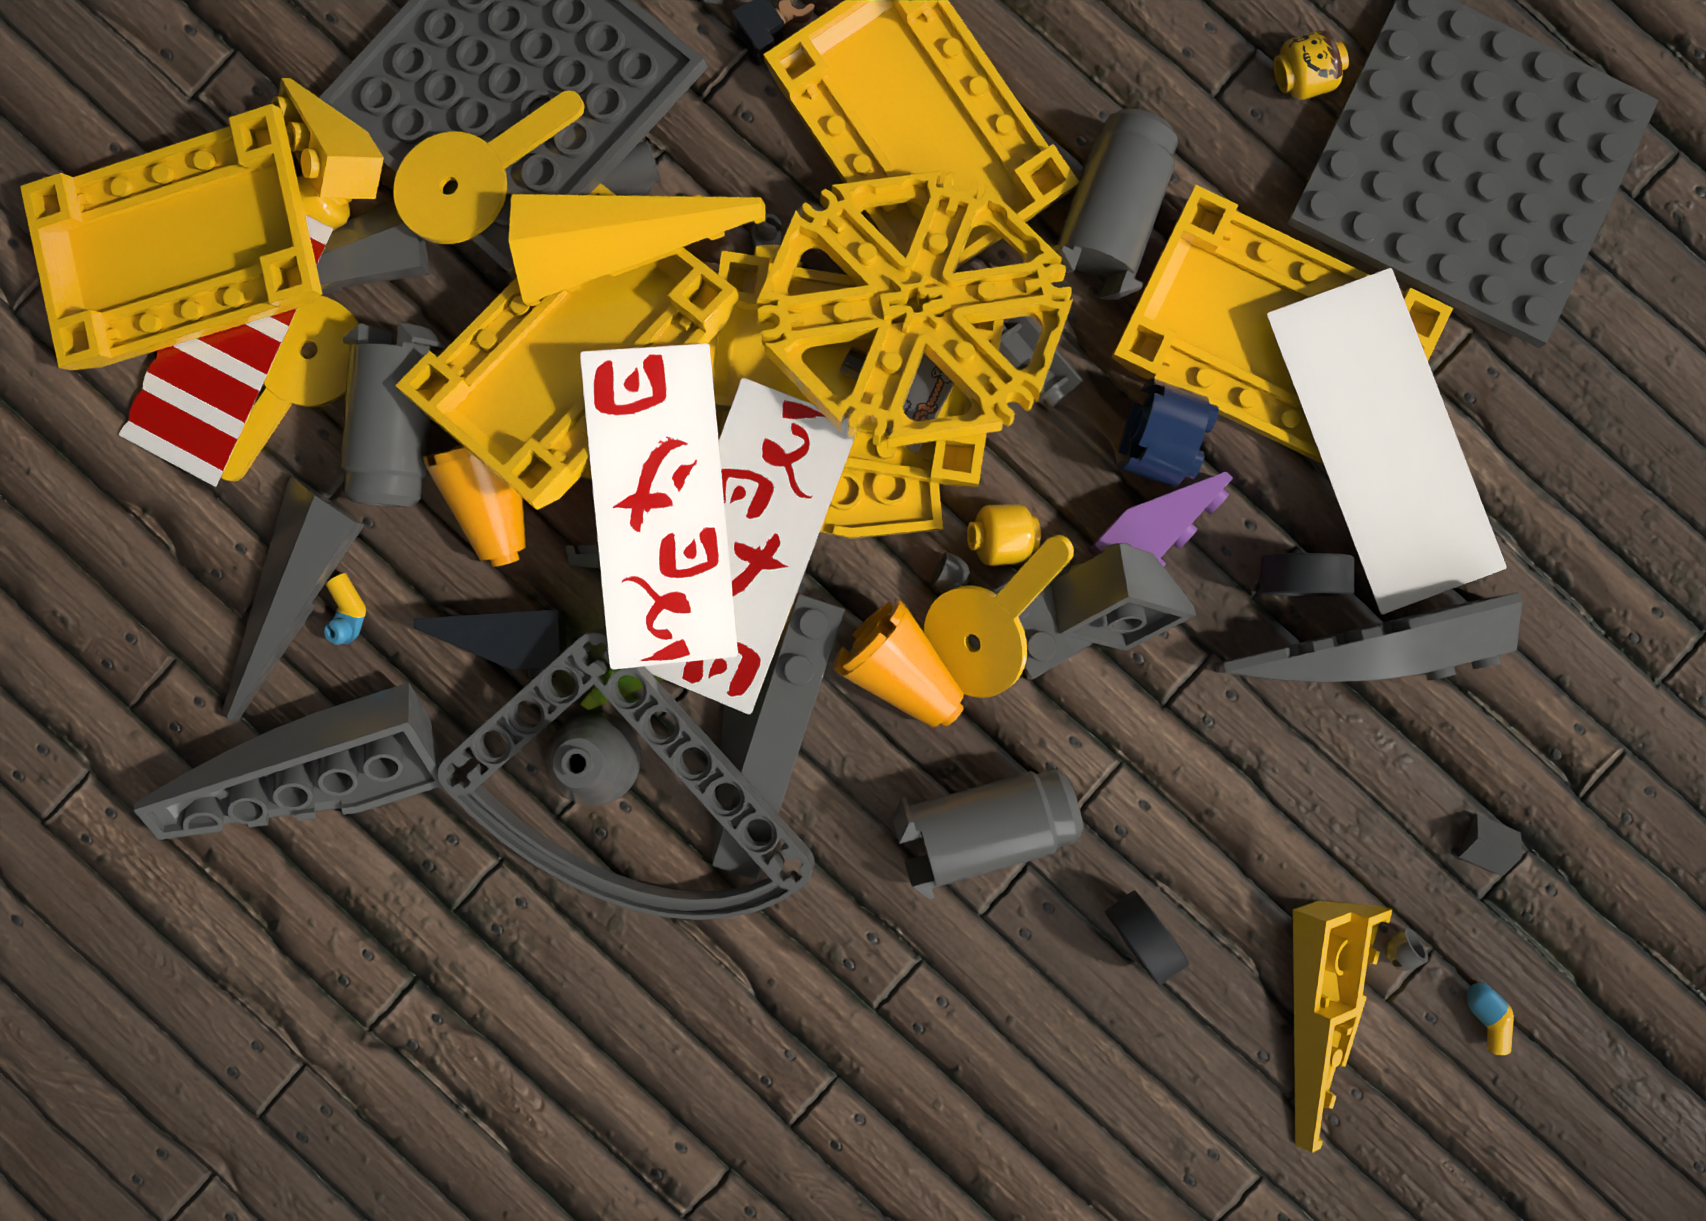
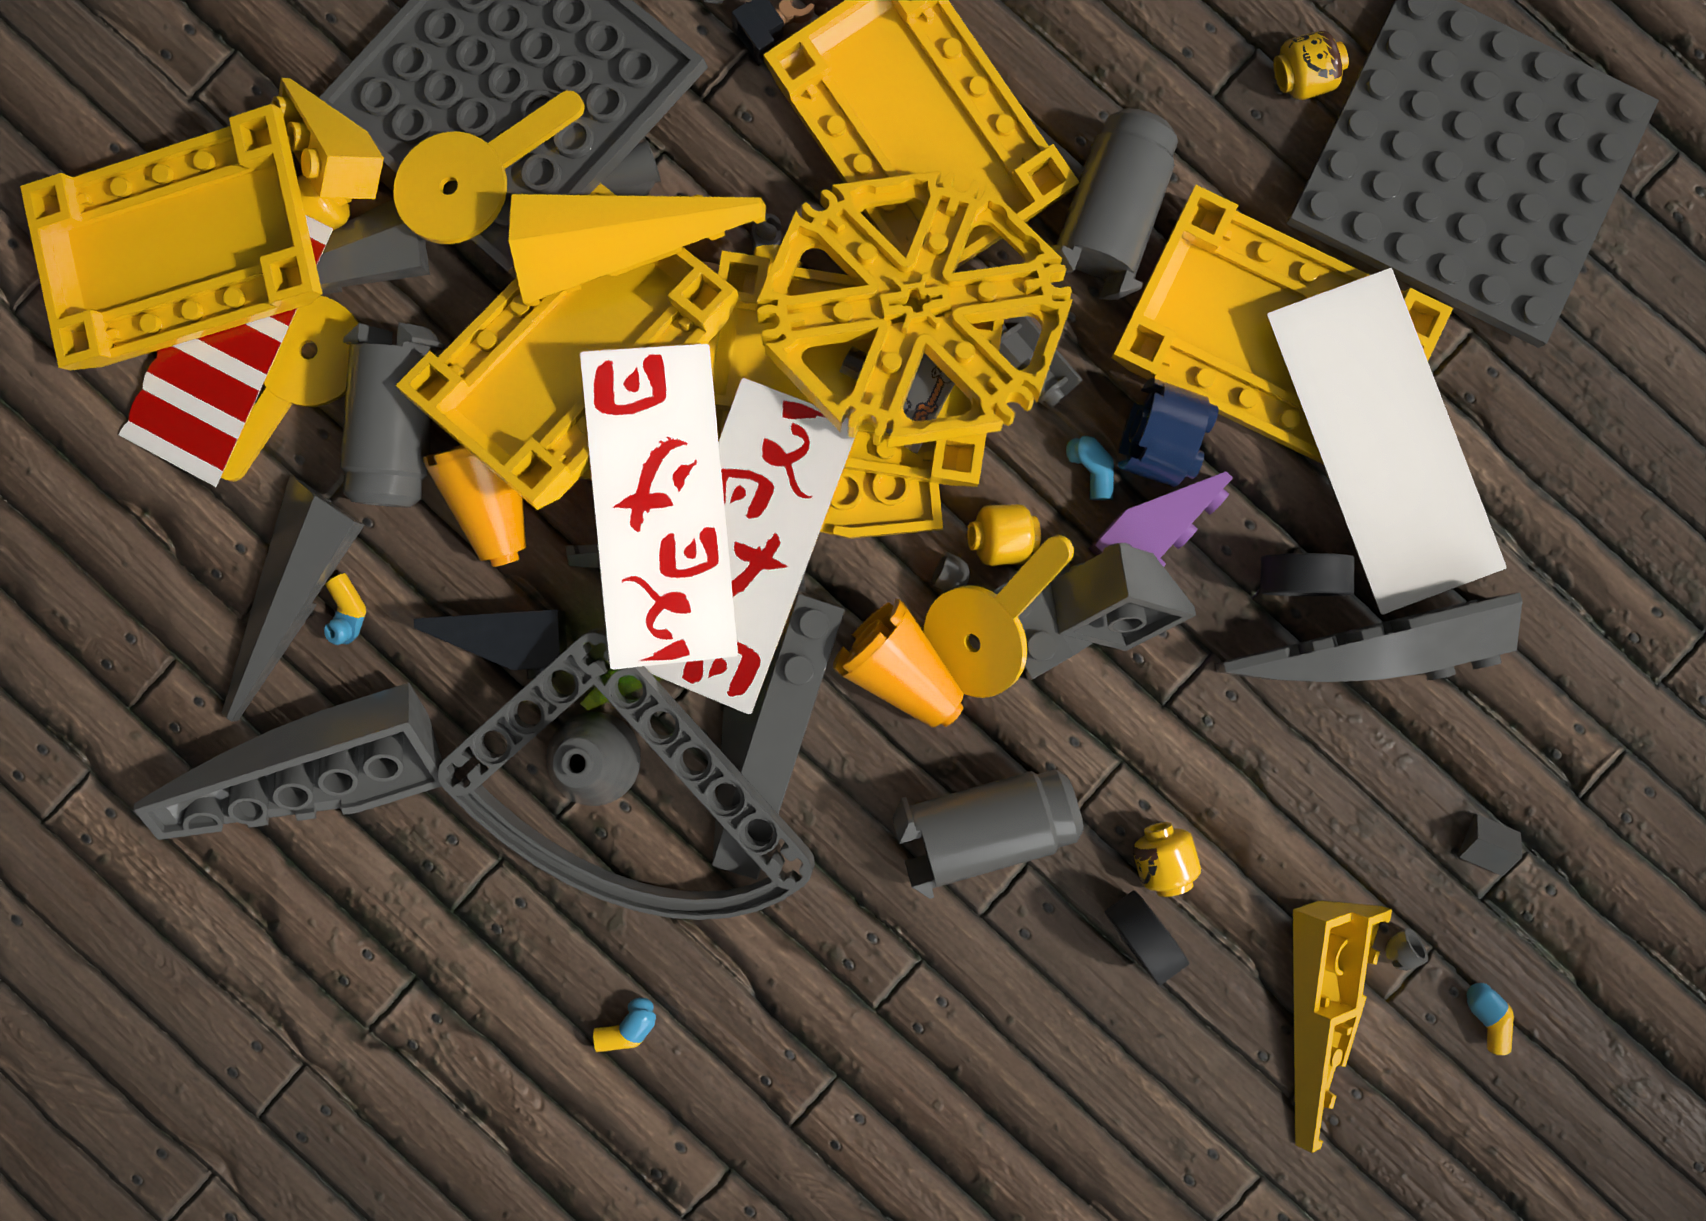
none -> arm [593,998,656,1052]
none -> dark azure arm [1066,435,1114,501]
none -> yellow head [1133,822,1201,897]

